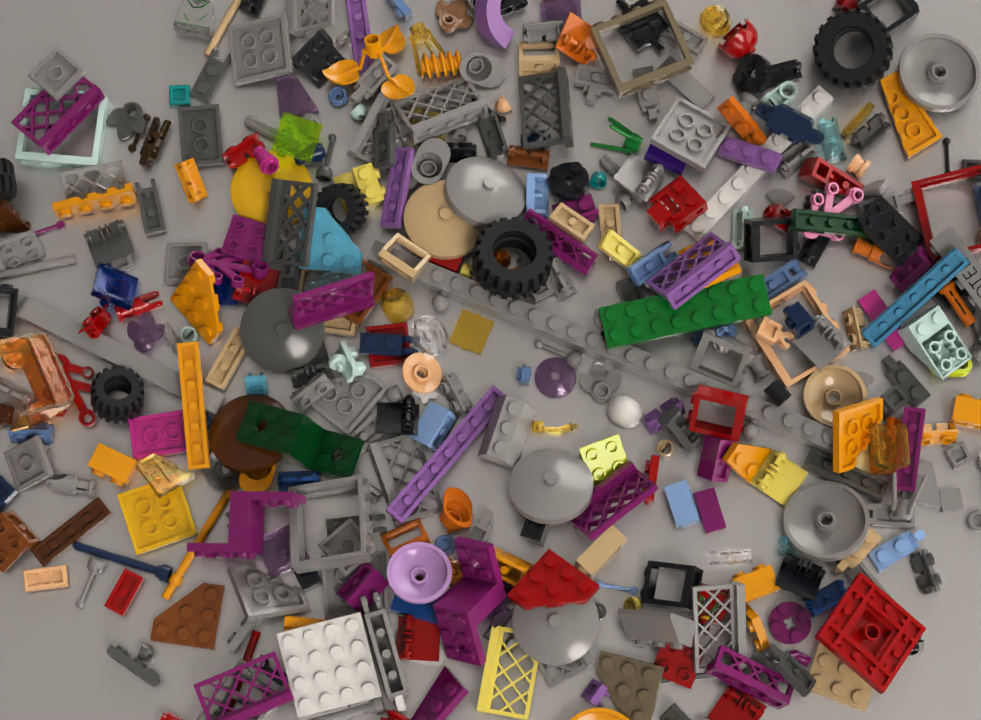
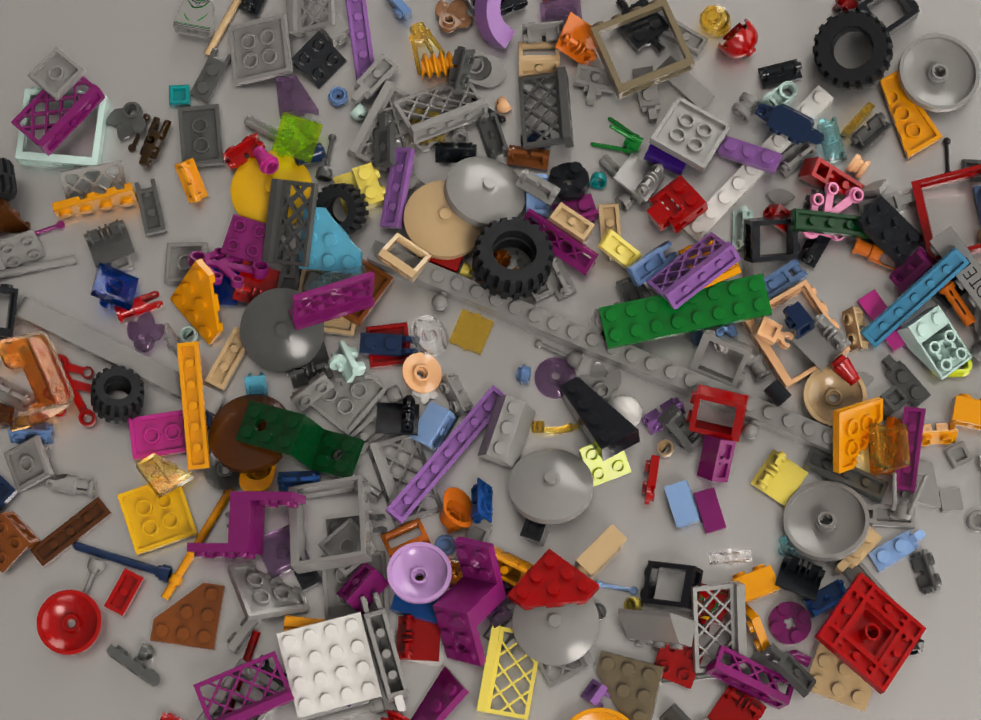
light nougat plate [23,565,69,593] -> none
red hinge [78,303,112,339] -> none
light orange brick [87,443,140,487] -> none
light orange plant [322,24,415,99] -> none
clear yellow hair [381,287,414,323] -> none
light grey piece [411,138,451,185] -> none
magenta fence [569,460,659,541] -> none
orange hinge [716,96,767,146] -> none
light orange wing [722,442,772,483] -> none
black plate [732,54,772,95] -> none
none -> red dish [37,590,102,655]
none -> dark grey hinge [447,46,475,90]
none -> blue hinge [471,478,493,524]
none -> light grey hinge [515,168,561,206]
none -> black wedge [559,376,640,461]
none -> red cone [830,354,860,386]

